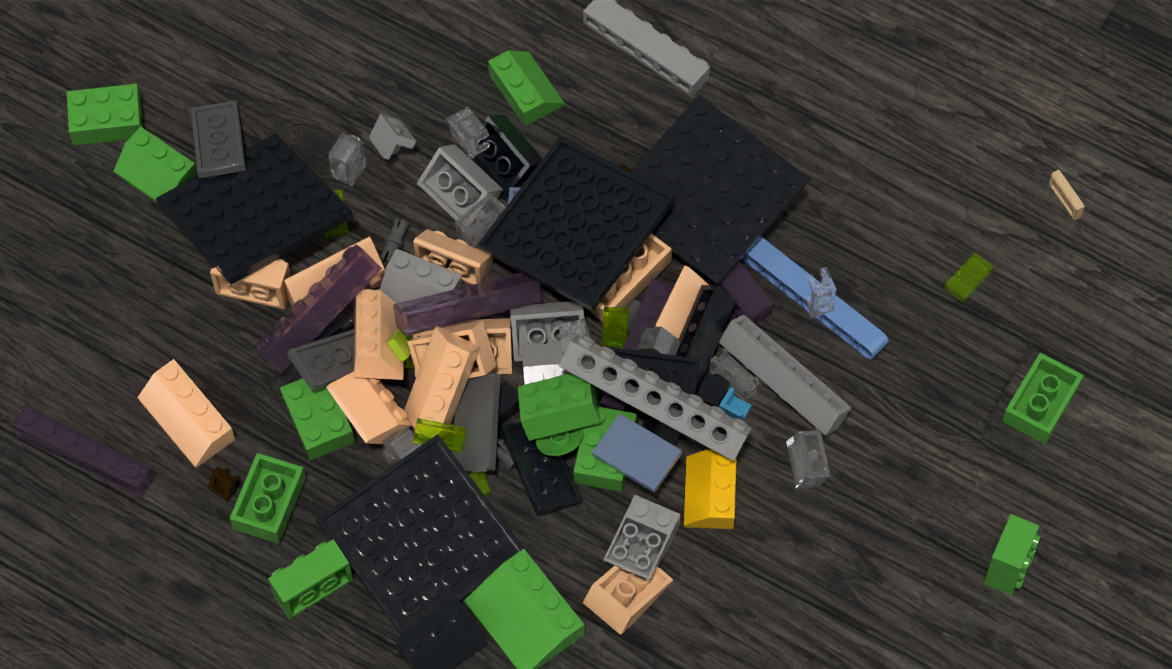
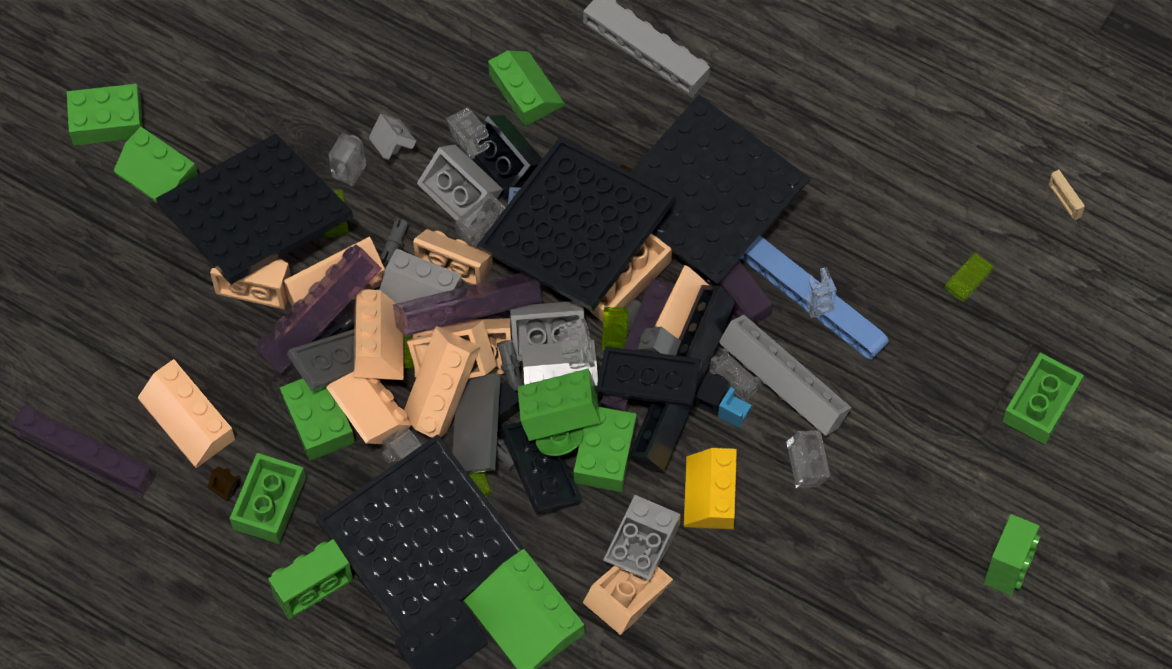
dark grey tile [190,100,246,178] -> none
lime tile [387,329,411,362] -> none
clear neon green tile [413,418,466,452] -> none
light grey brick [559,334,752,461] -> none
sand blue tile [592,413,682,493] -> none
none -> dark grey pin [497,340,523,391]

